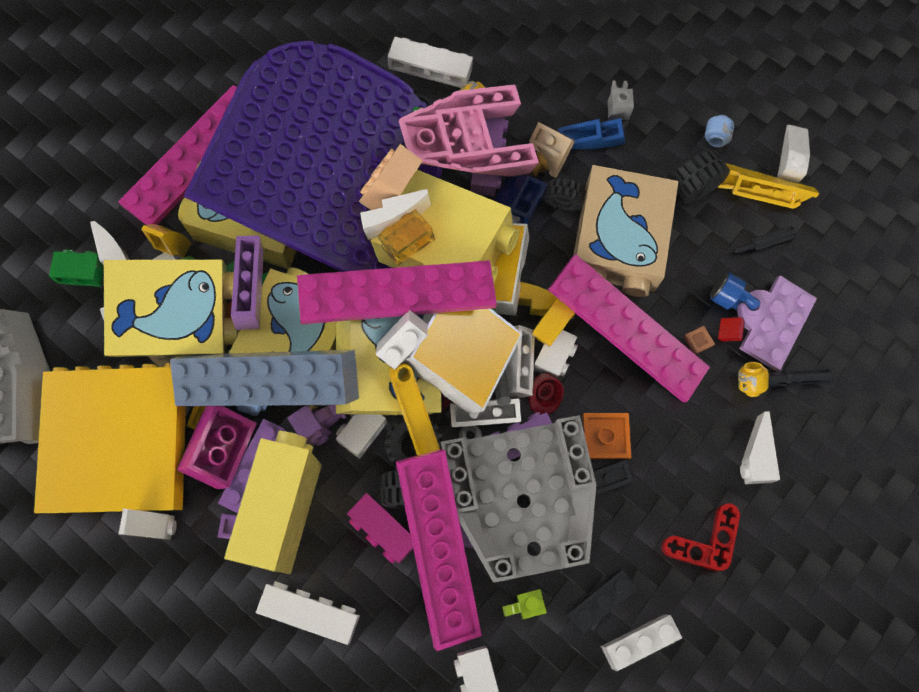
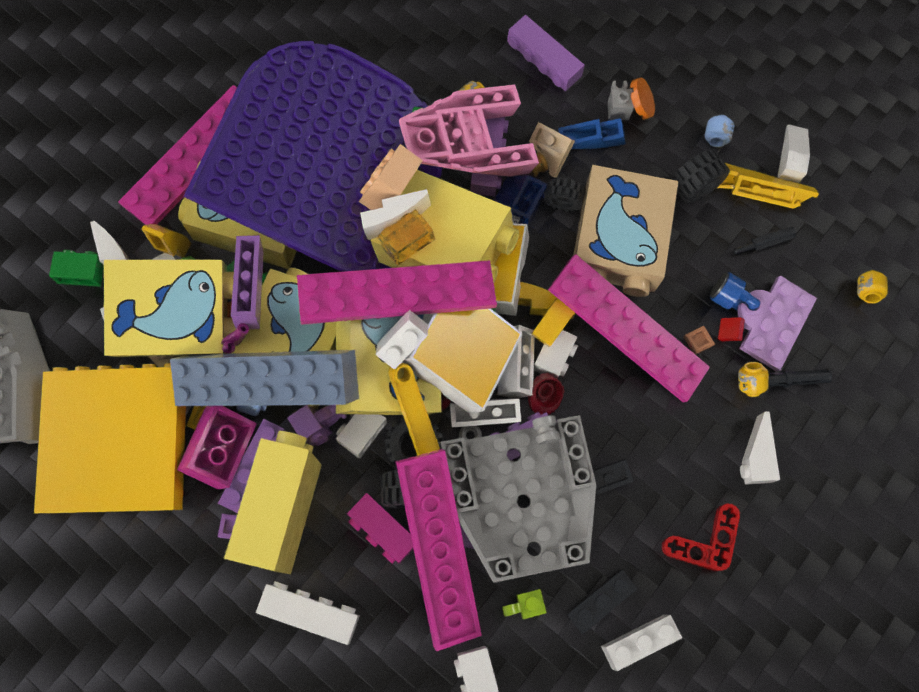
white slope [119,509,177,540] -> none
white brick [387,37,473,88] -> none
dark grey axle [495,370,511,406] -> none
orange plate [582,413,631,460] -> none
none -> magenta arm [221,323,249,353]
none -> medium lavender brick [508,15,585,91]
none -> light grey wheel [532,416,560,445]
none -> orange tile [630,77,655,120]
none -> yellow head [857,270,888,303]

